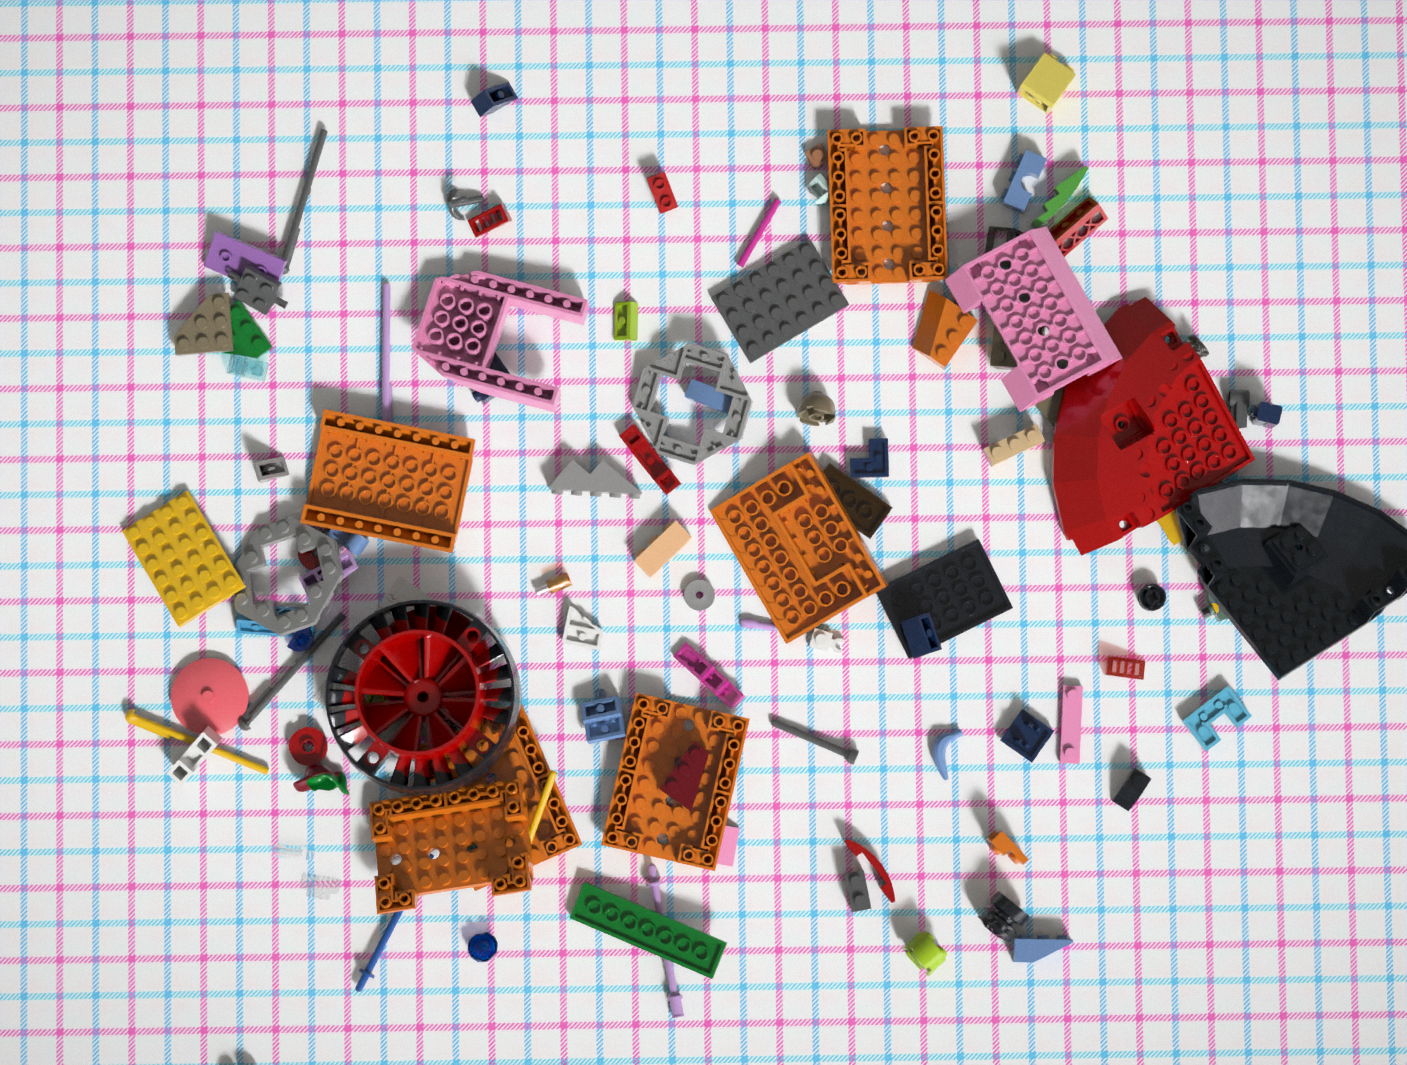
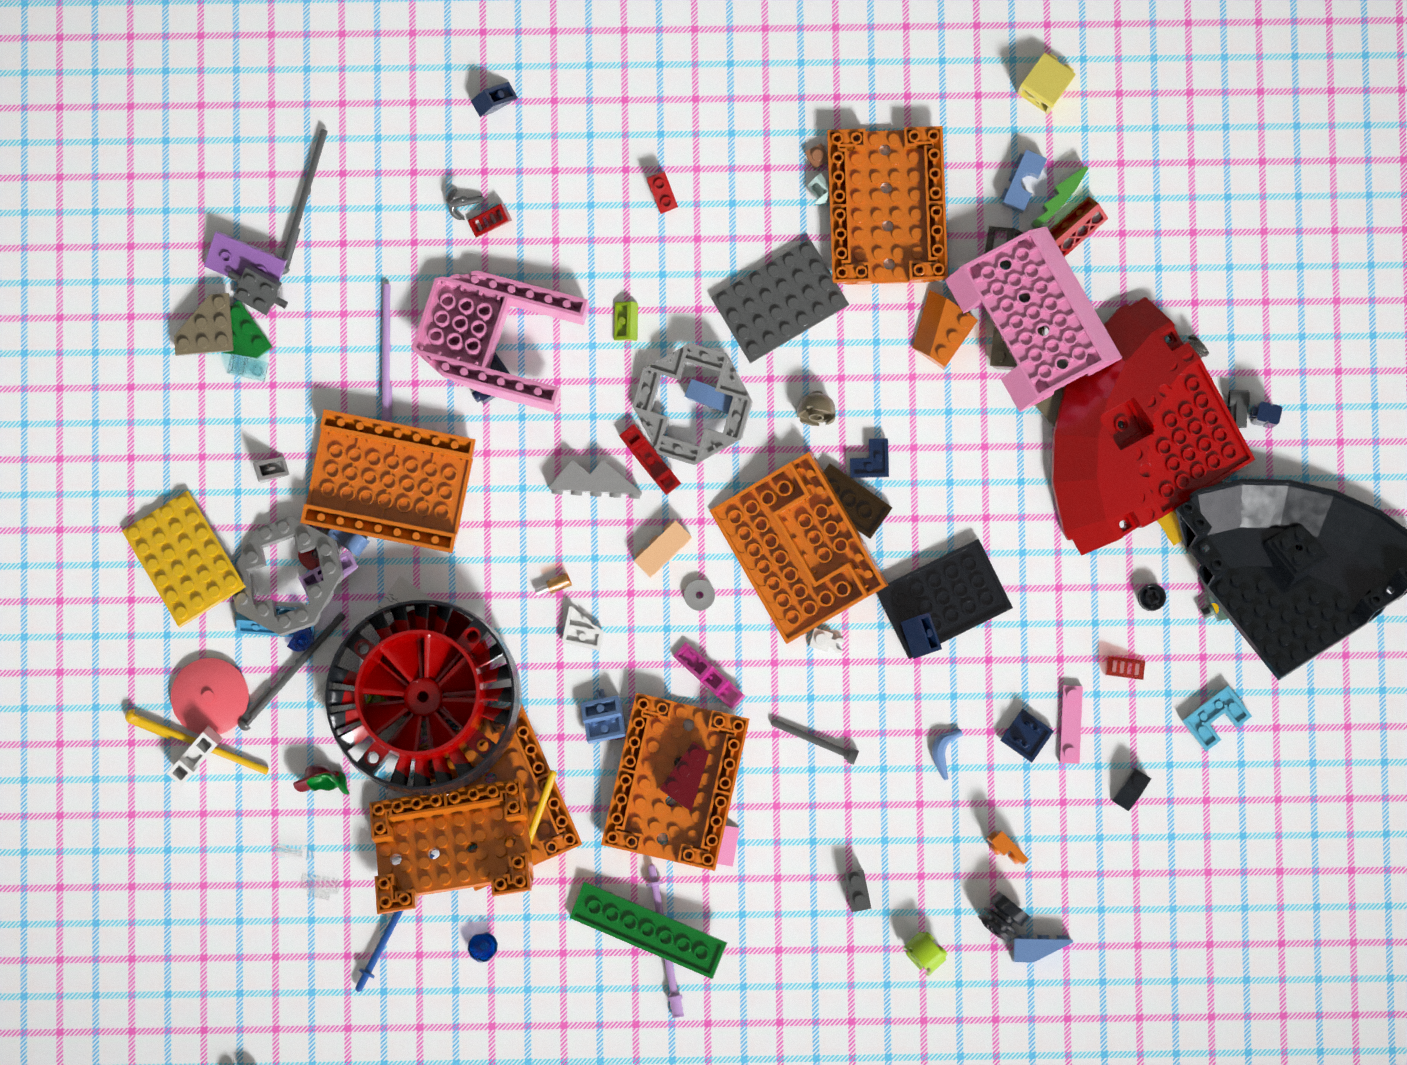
red plate [289,727,328,766] -> none
dark pink bar [736,198,781,268] -> none
lavender piece [741,618,777,631] -> none
red slope [844,839,895,903] -> none
tan arch [983,424,1045,467] -> none

